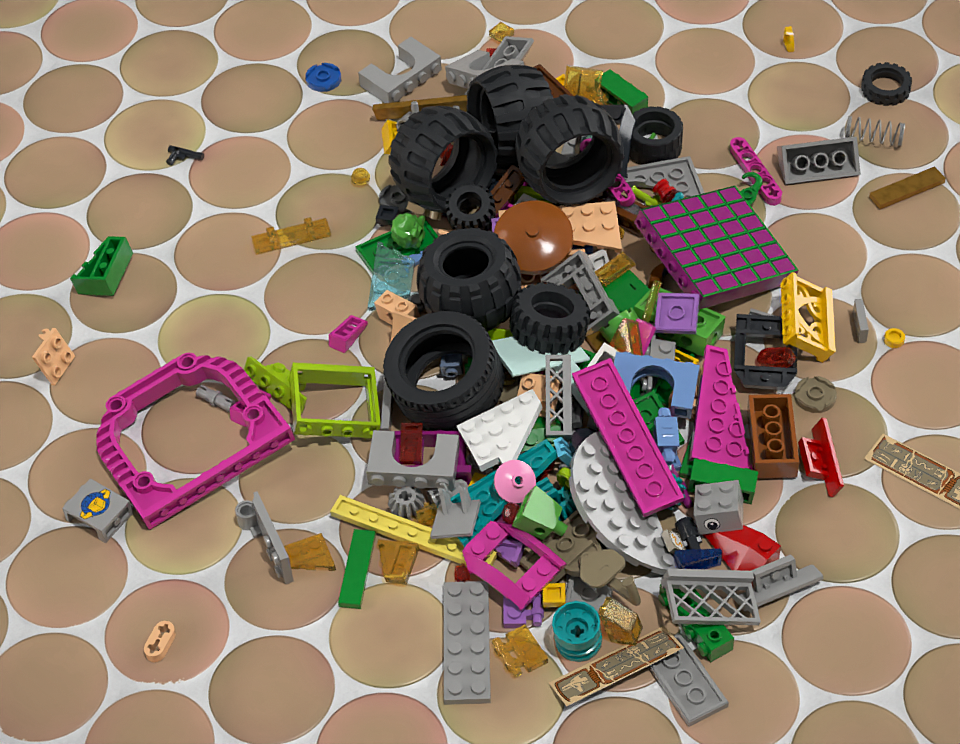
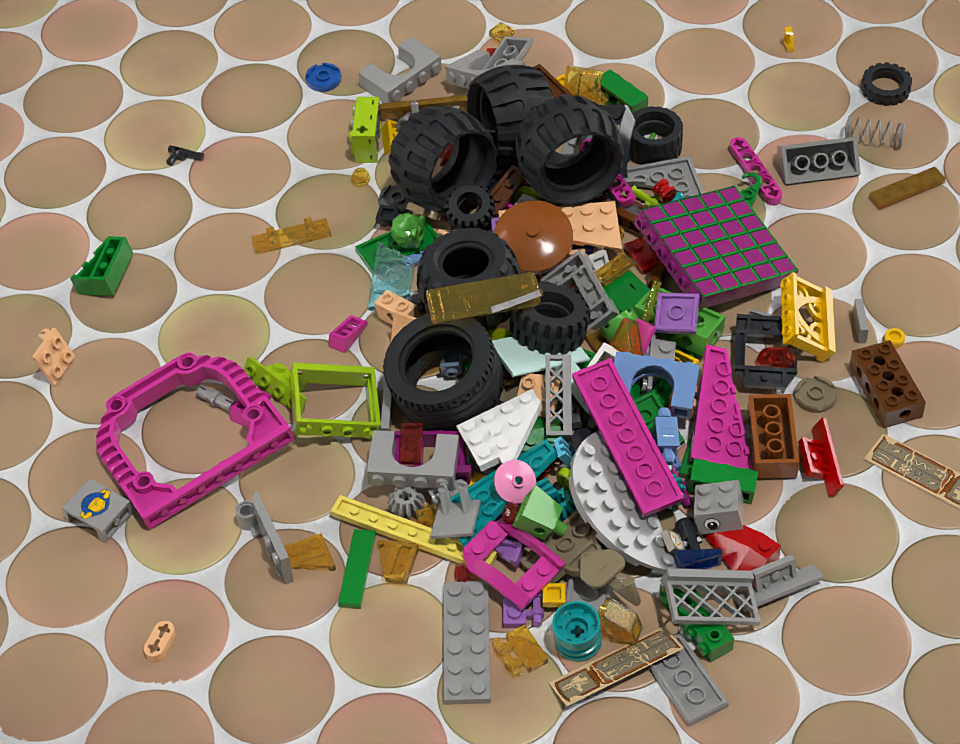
none -> lime piece [349,97,382,163]
none -> clear yellow piece [426,272,543,325]
none -> red plate [624,237,660,275]
none -> reddish brown brick [849,340,926,428]

